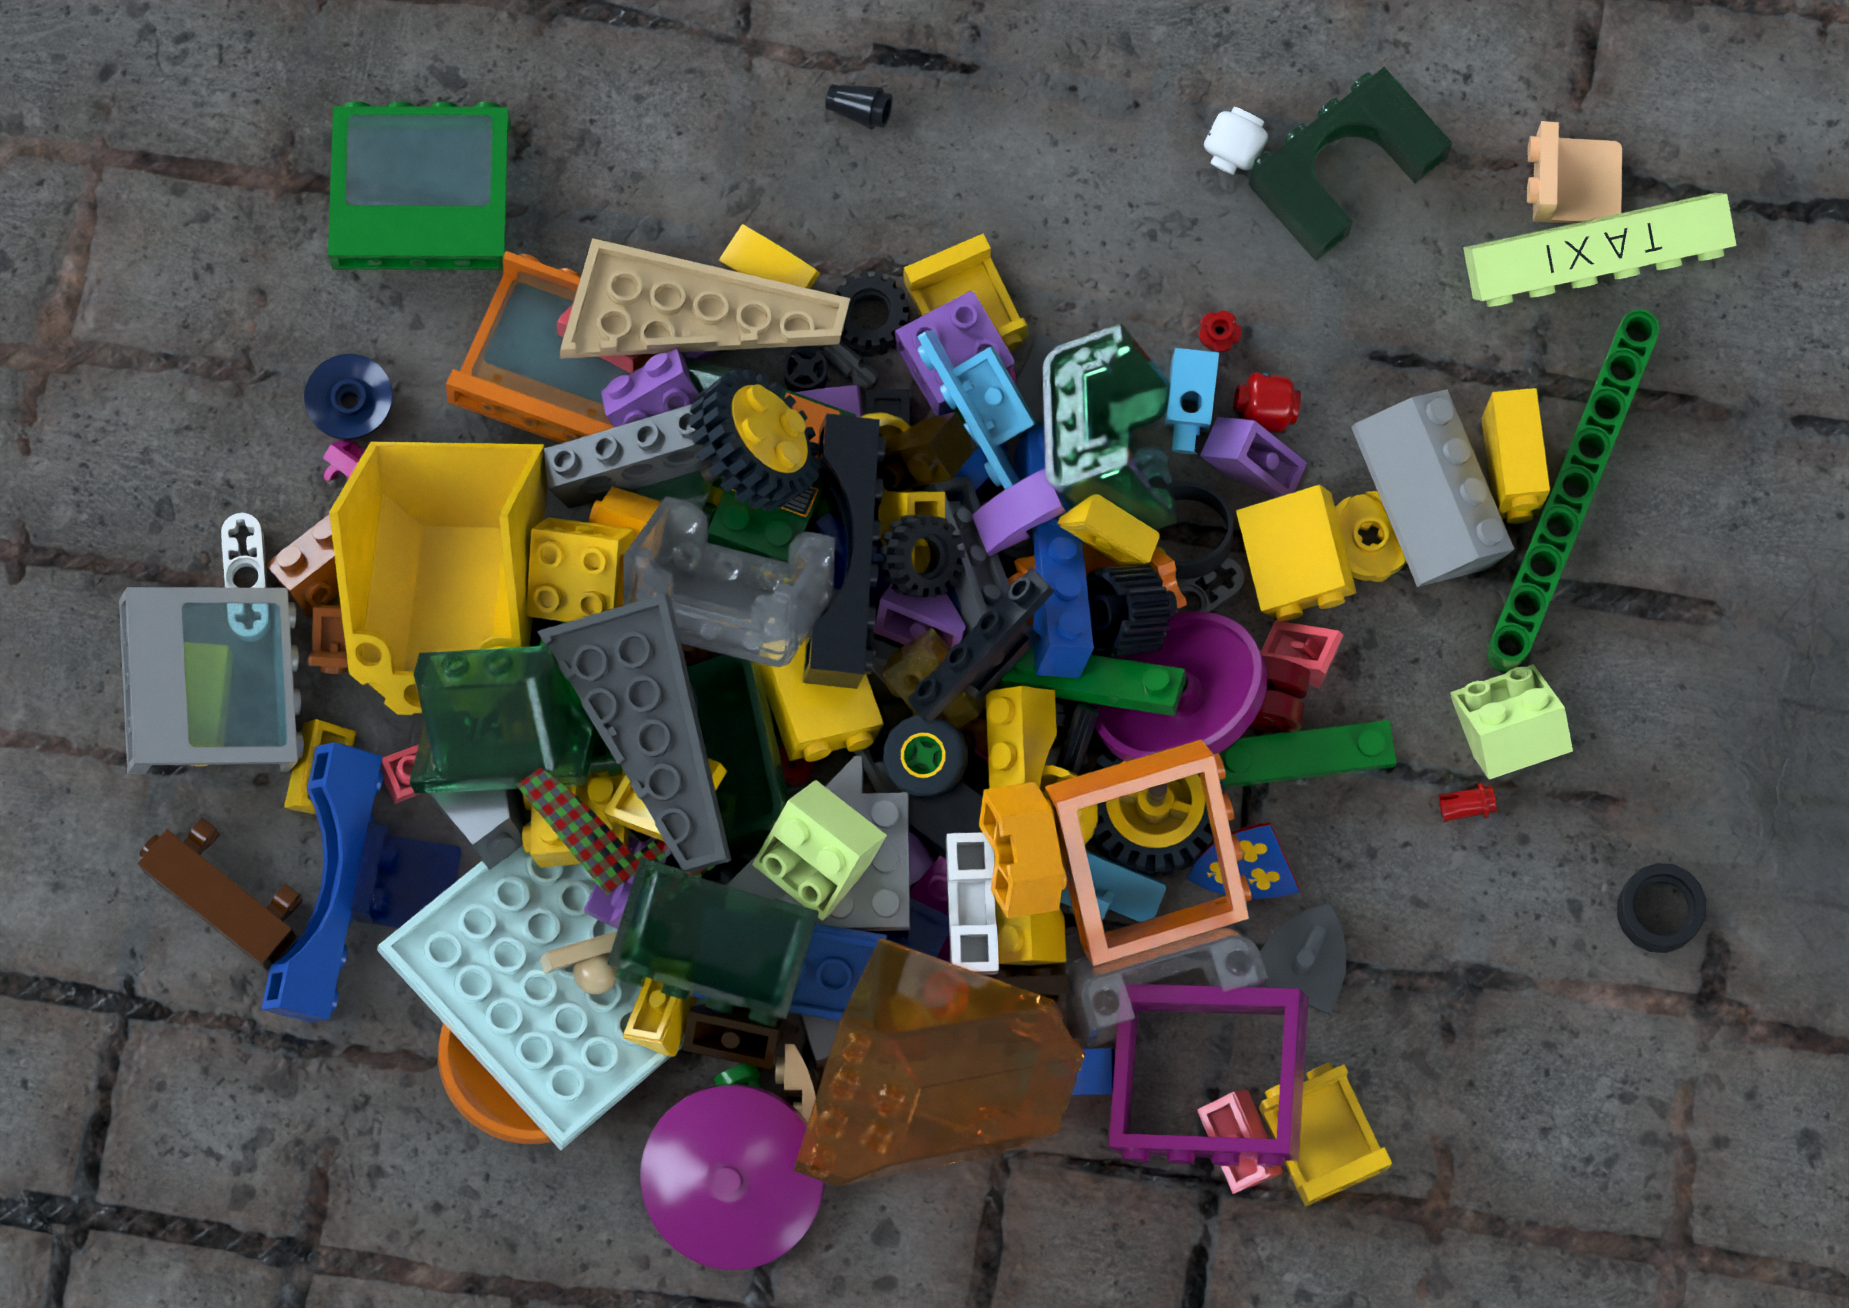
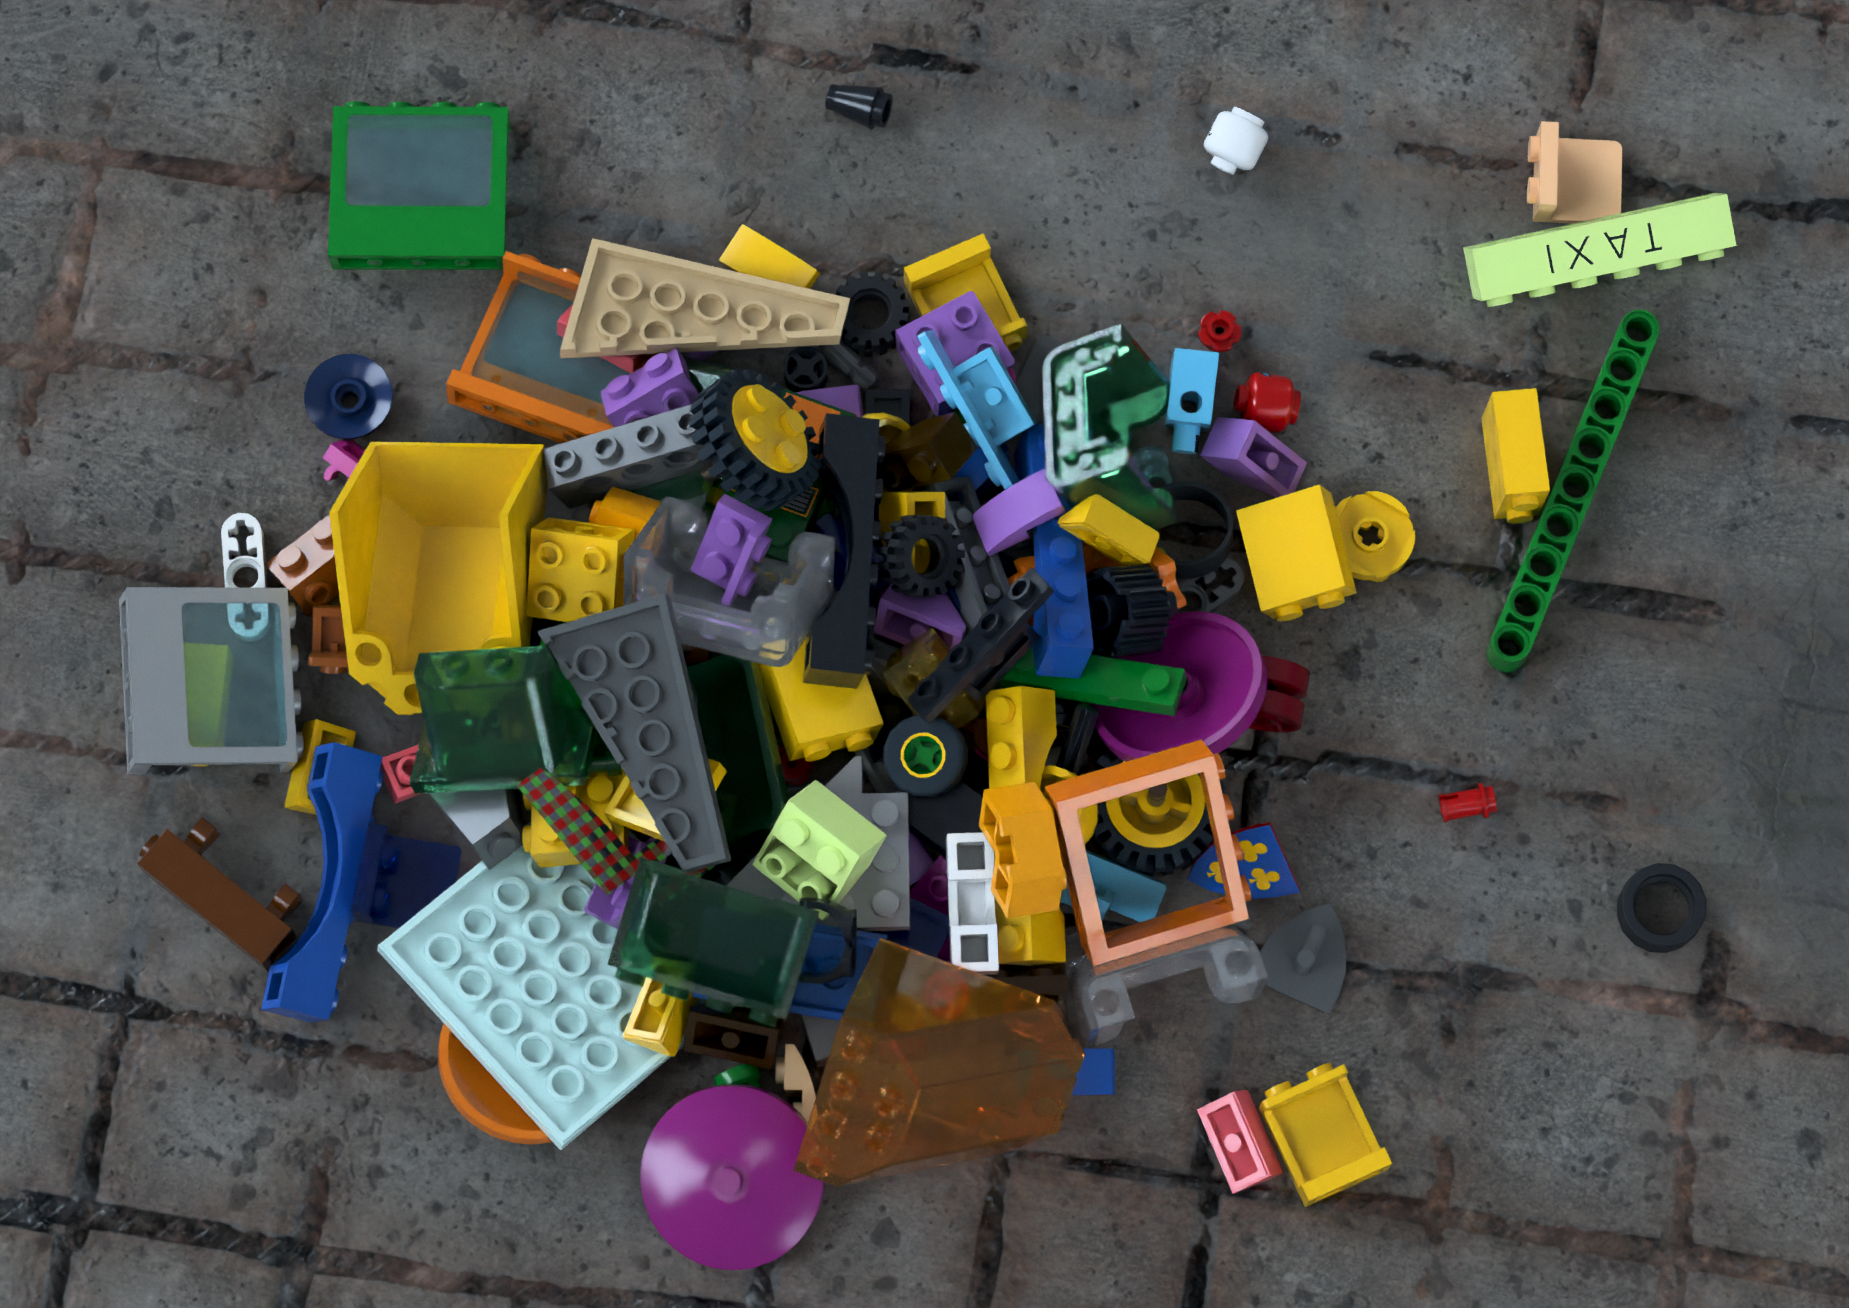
tan tile [540,927,639,995] -> none
magenta window [1109,984,1309,1168] -> none
green plate [1219,720,1396,788] -> none
clear green arch [1248,67,1452,261] -> none
coral slope [1261,620,1344,689] -> none
light grey slope [1351,389,1514,587] -> none
yellowish green slope [1450,664,1573,780] -> none
none -> medium lavender bracket [690,494,772,607]
none -> black cap [798,897,857,984]

